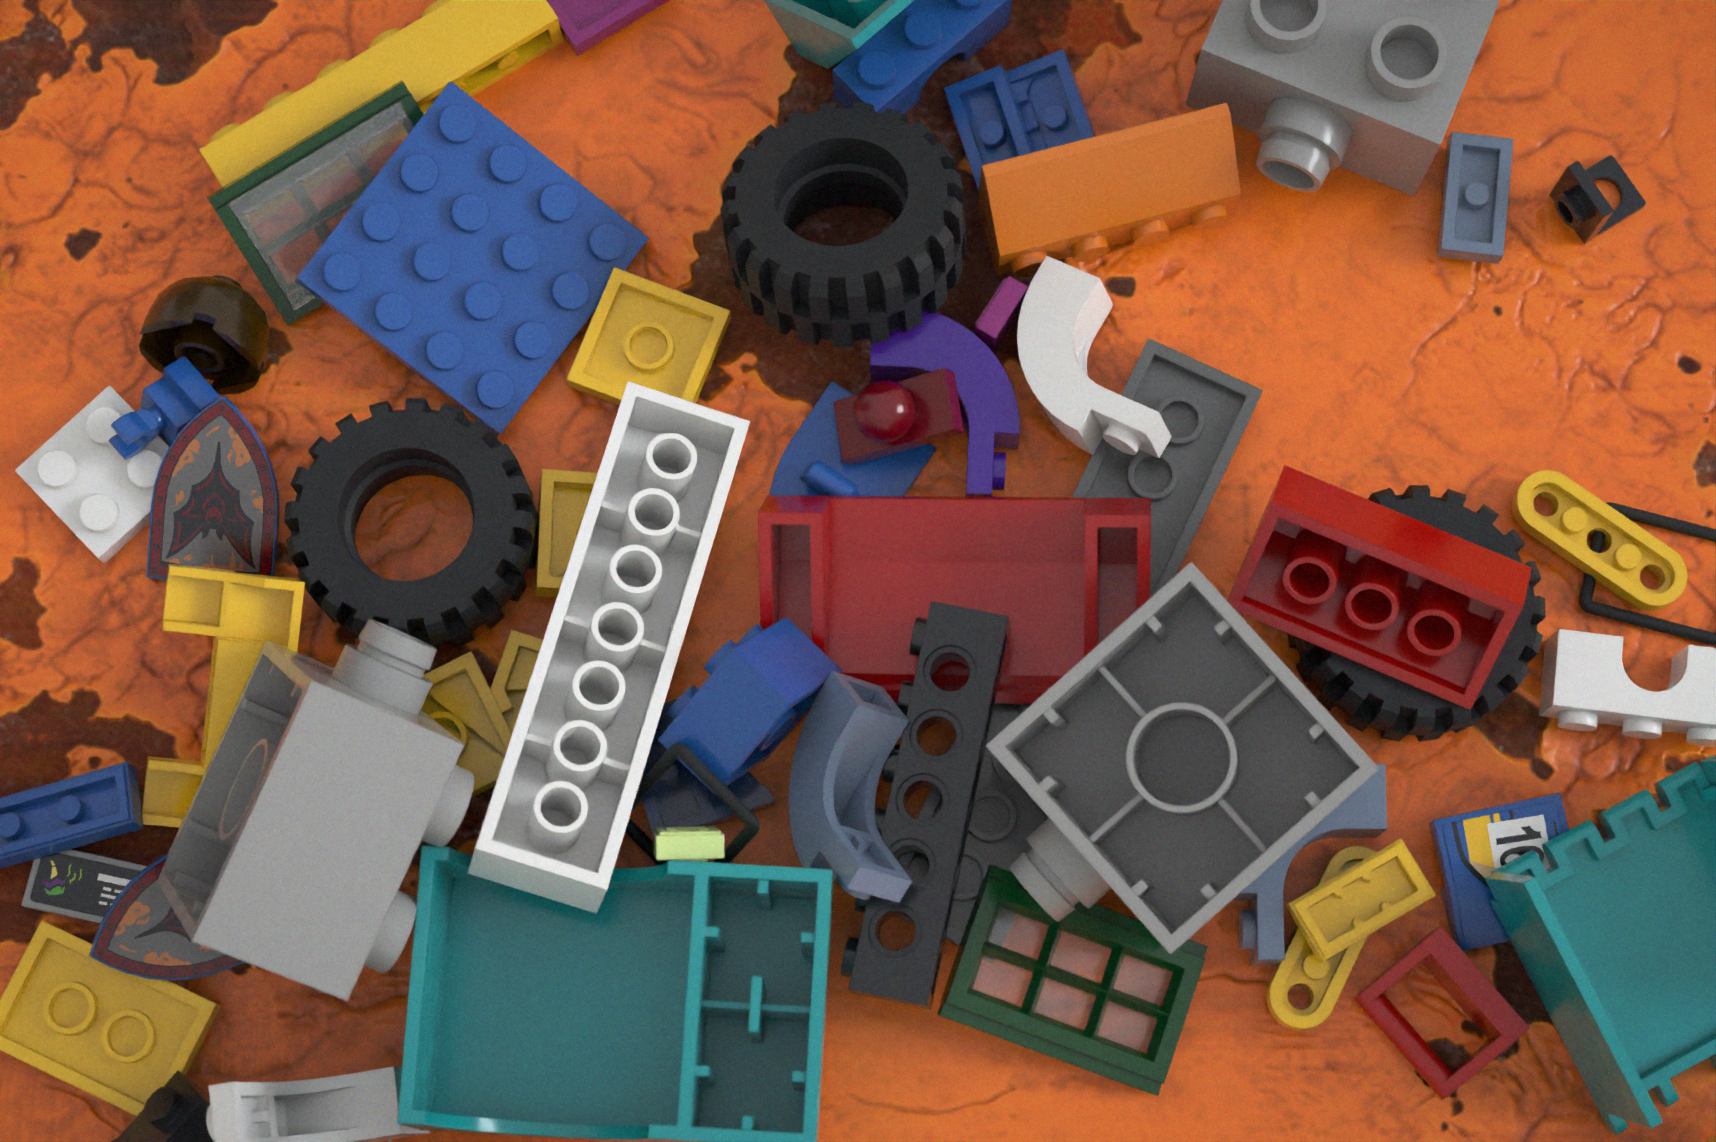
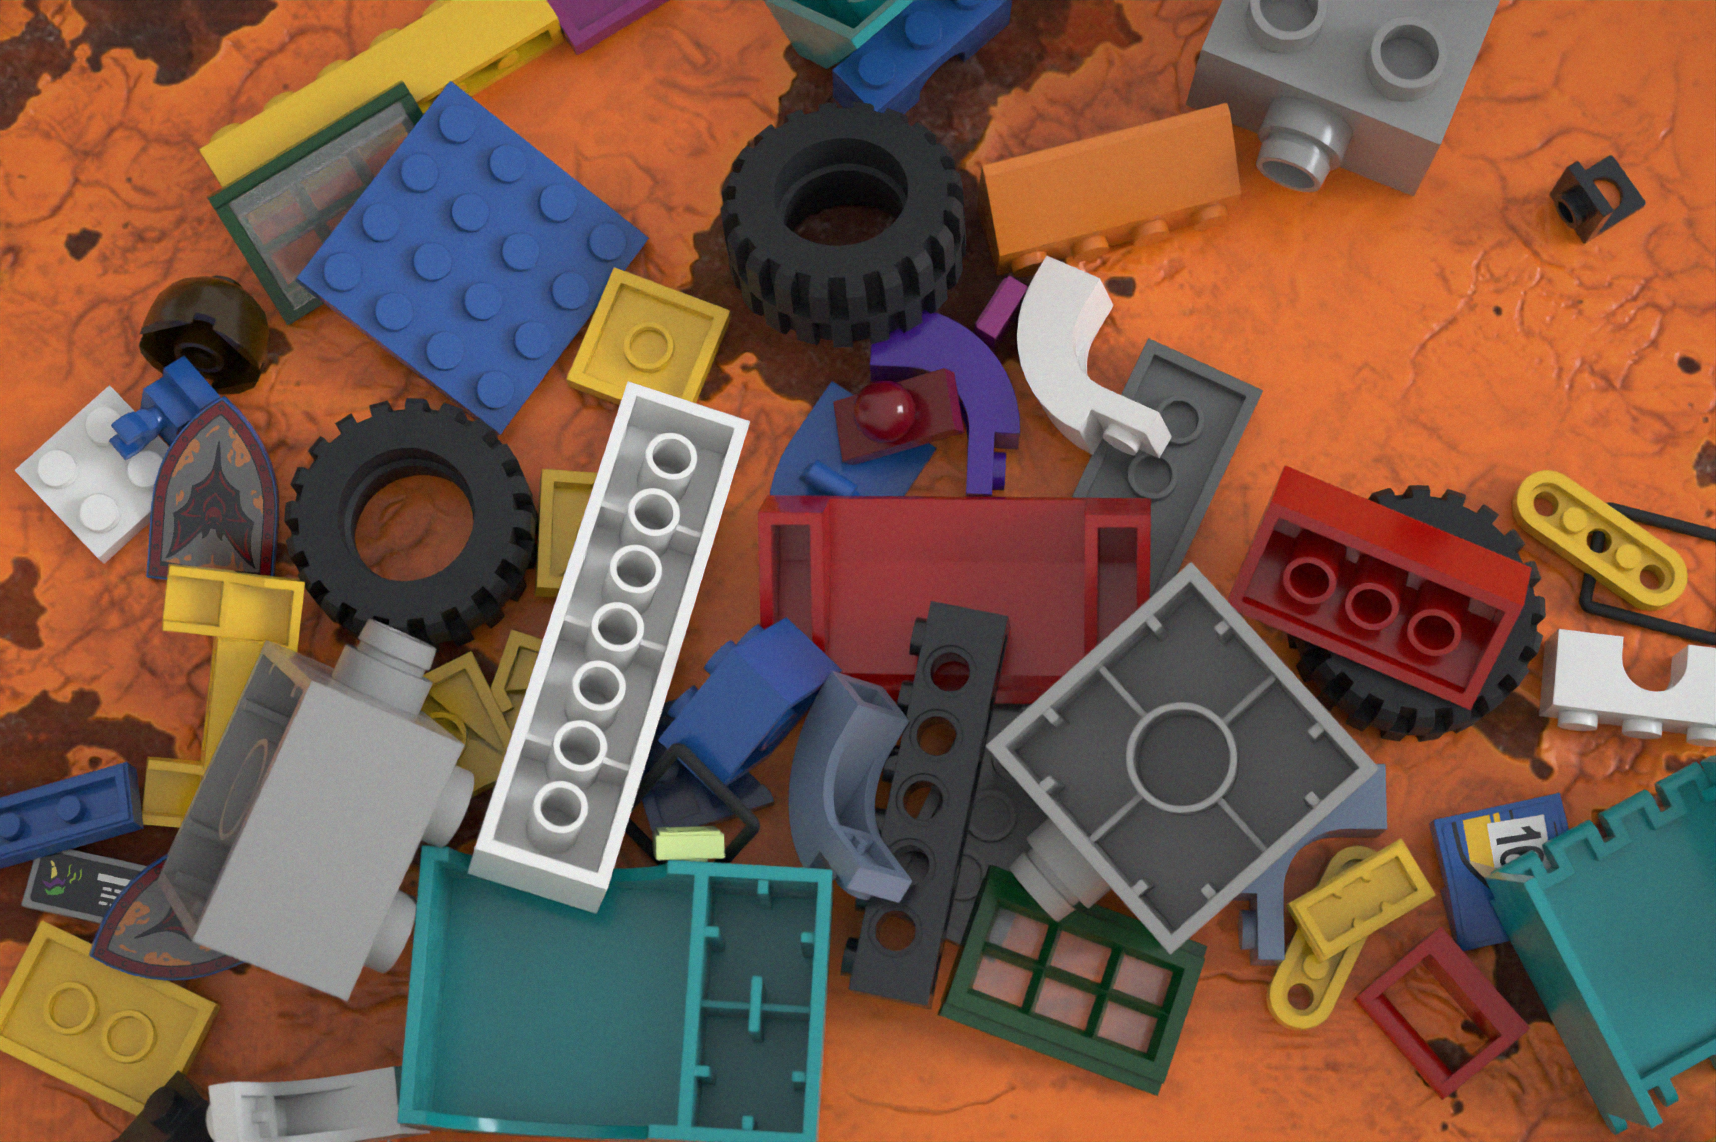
blue slope [944,49,1096,191] -> none
sand blue plate [1437,132,1514,264] -> none

